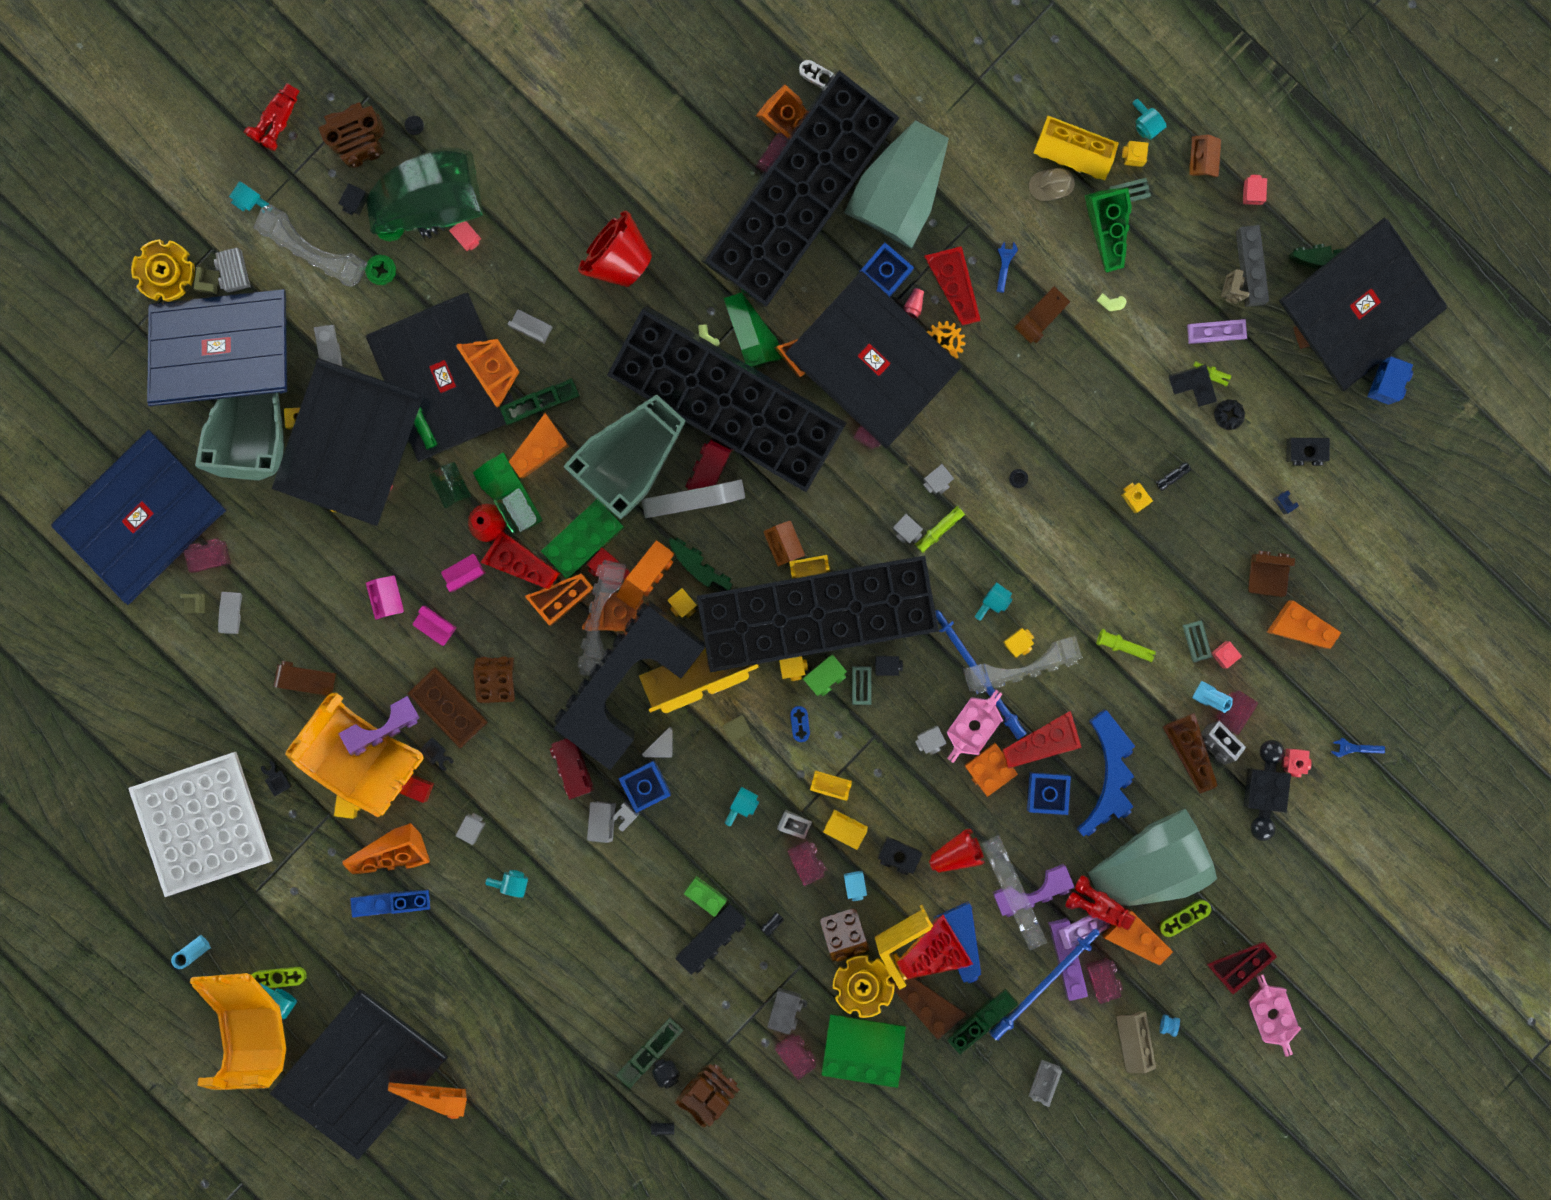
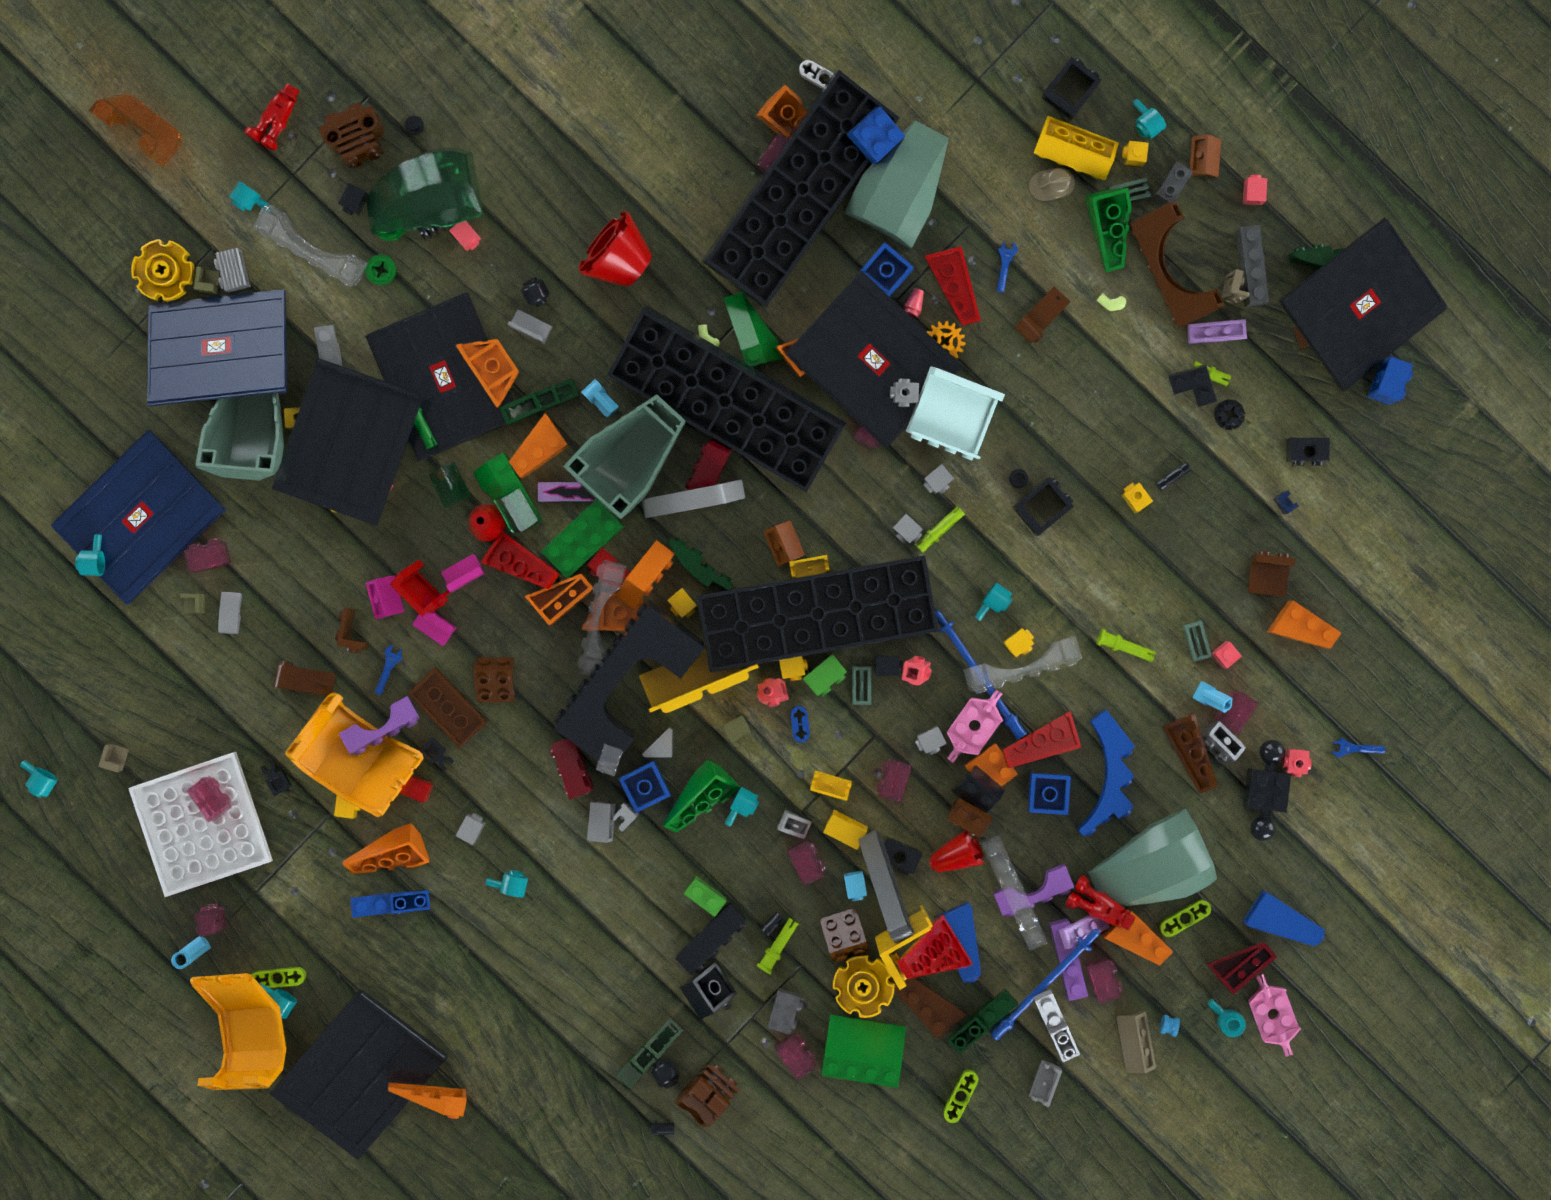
none -> teal piece [20,760,58,798]
none -> teal piece [75,534,105,576]
none -> clear orange windscreen [88,93,183,168]
none -> dark tan panel [98,744,129,772]
none -> clear pink brick [187,776,232,822]
none -> clear pink brick [194,903,227,936]
none -> reddish brown bracket [335,608,368,653]
none -> blue piece [374,644,403,695]
none -> red panel [389,560,451,617]
none -> black head [521,277,550,307]
none -> tile [538,482,596,502]
none -> medium azure piece [581,379,620,418]
none -> clear panel [596,744,622,776]
none -> green wedge [663,760,741,833]
none -> black slope [679,962,737,1019]
none -> lime pin [756,918,799,975]
none -> coral brick [757,678,789,707]
none -> blue brick [847,106,905,164]
none -> dark grey beam [858,830,914,943]
none -> clear pink brick [876,758,912,803]
none -> light grey brick [890,379,919,407]
none -> coral brick [901,656,932,685]
none -> light aqua panel [906,366,1005,460]
none -> lime beam [943,1069,978,1123]
none -> reddish brown bracket [947,798,993,838]
none -> black slope [951,765,1005,813]
none -> black window [1012,477,1074,537]
none -> light grey slope [1033,989,1080,1062]
none -> black window [1041,56,1102,121]
none -> reddish brown arch [1130,201,1225,328]
none -> dark grey brick [1153,162,1193,205]
none -> teal piece [1207,999,1246,1037]
none -> blue slope [1242,890,1325,946]

